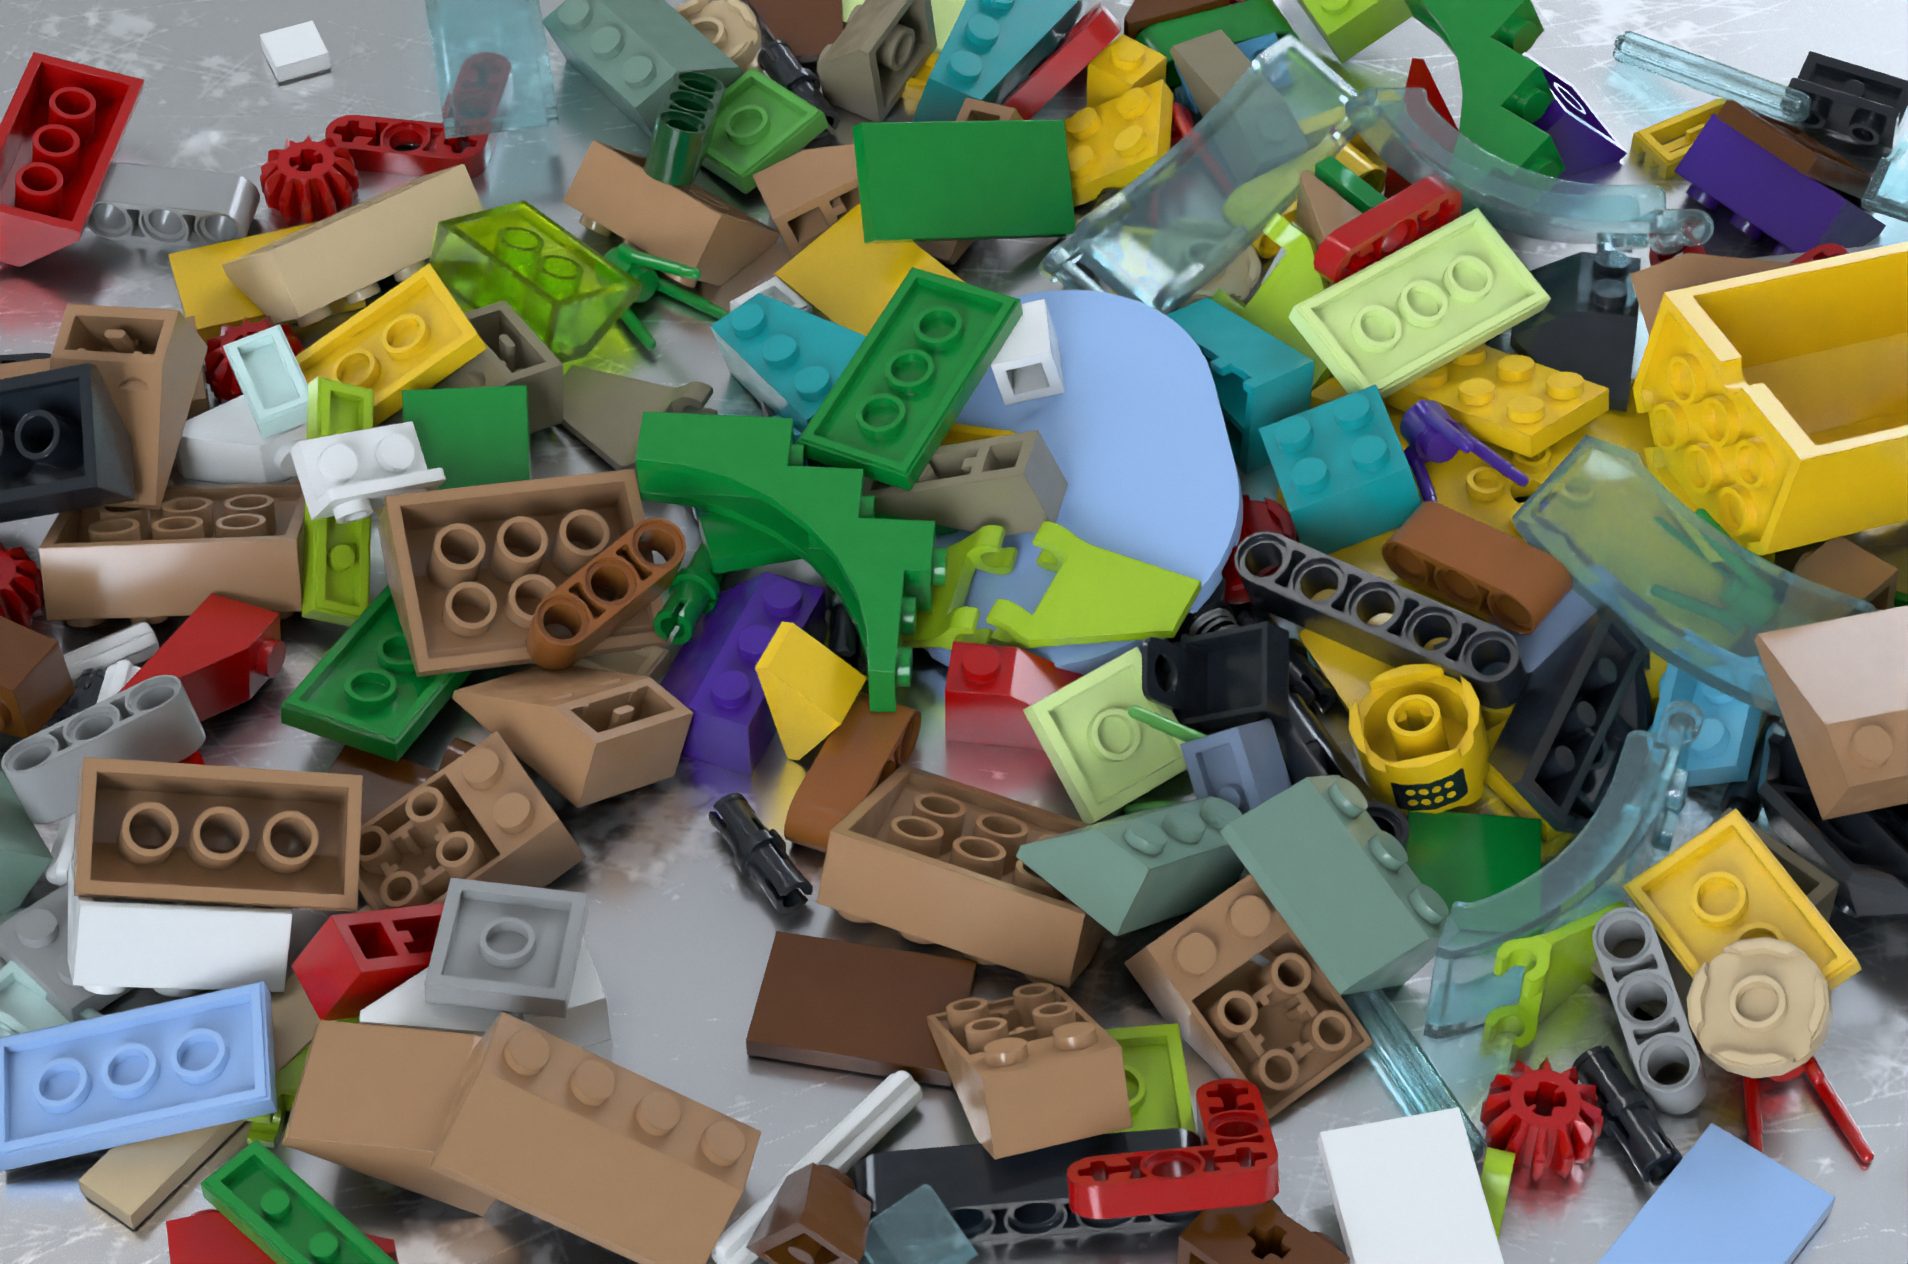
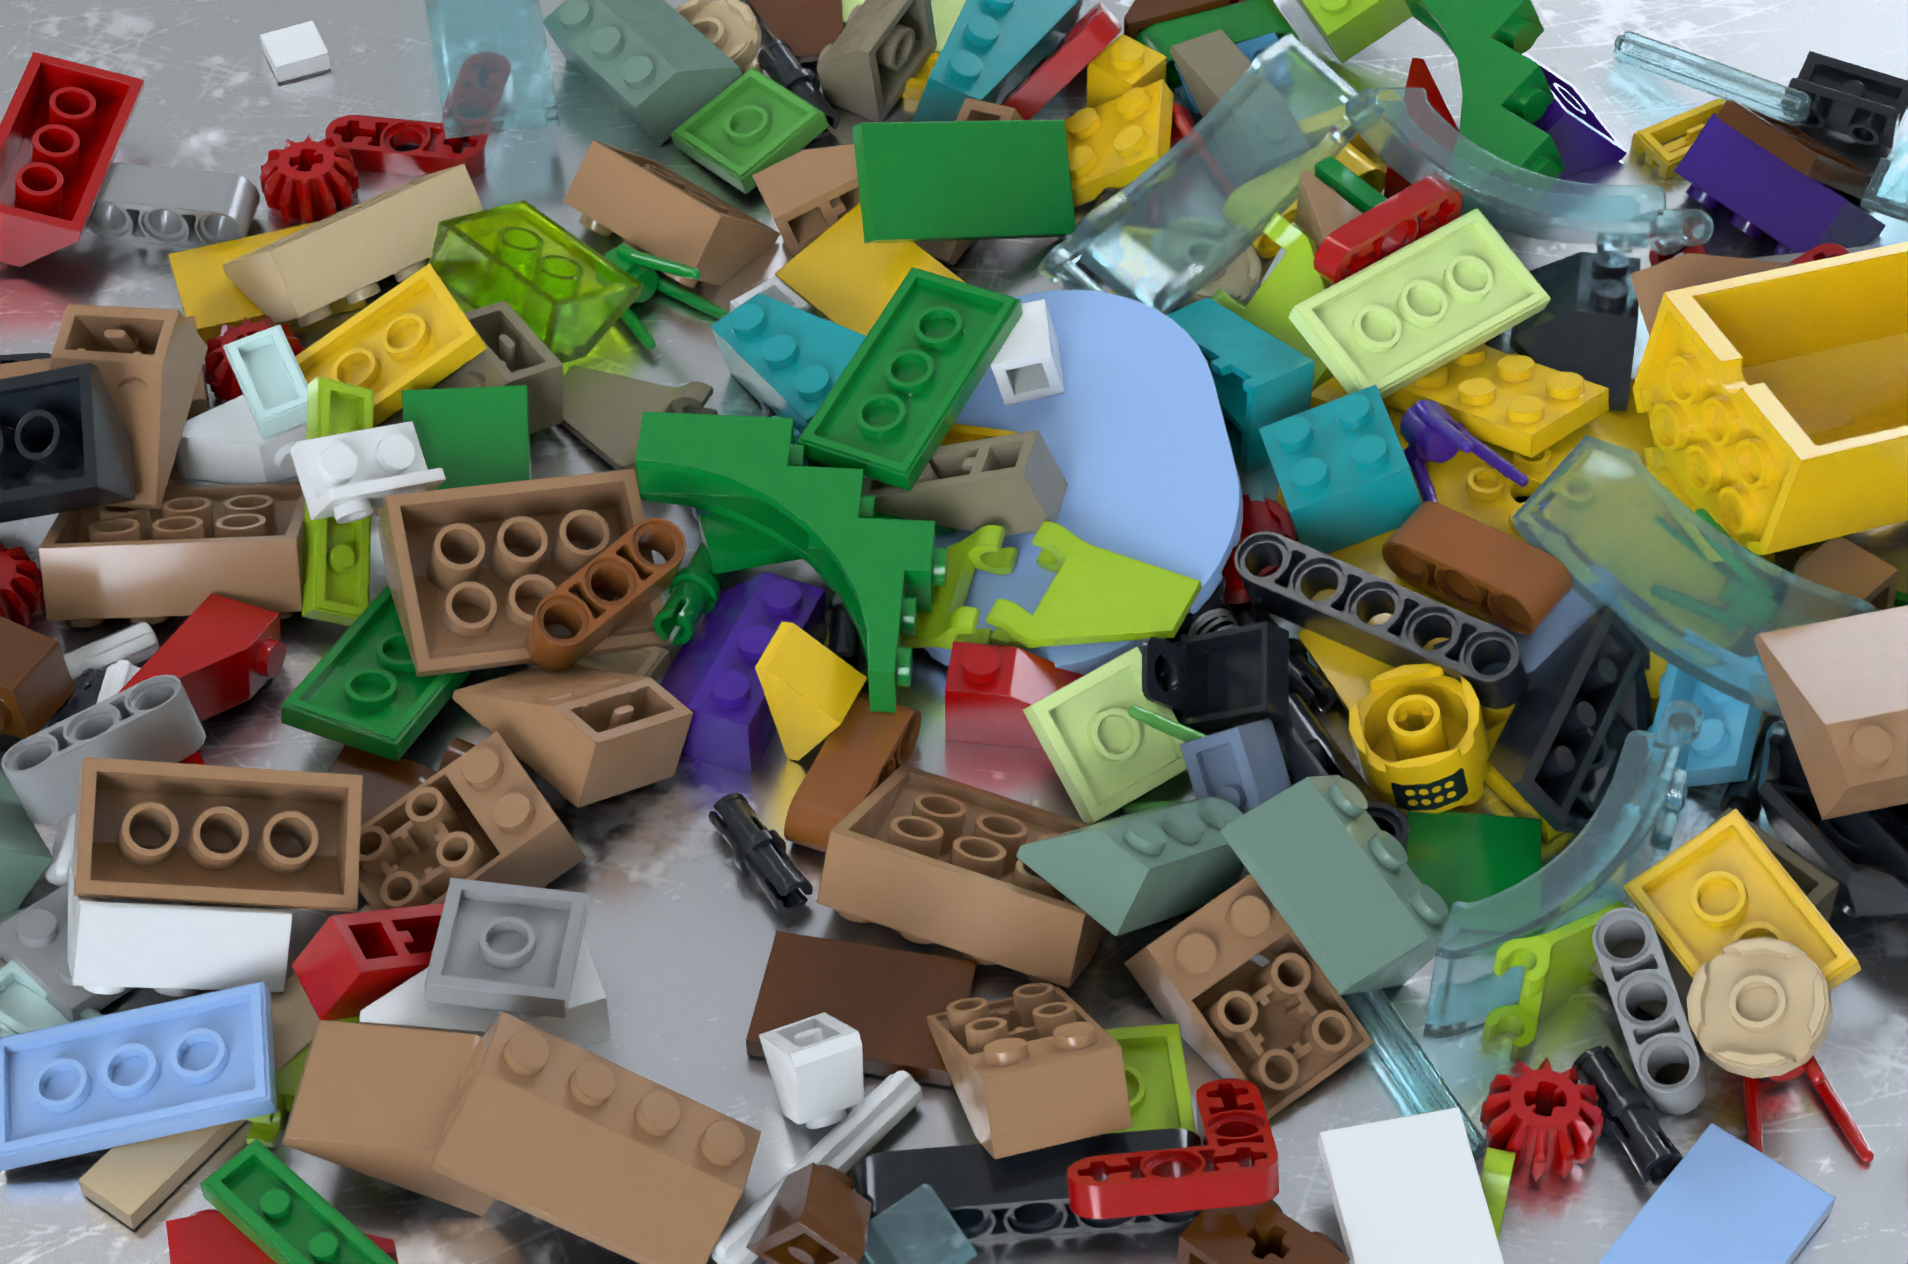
dark green beam [644,71,725,186] -> none
none -> white slope [759,1012,865,1129]

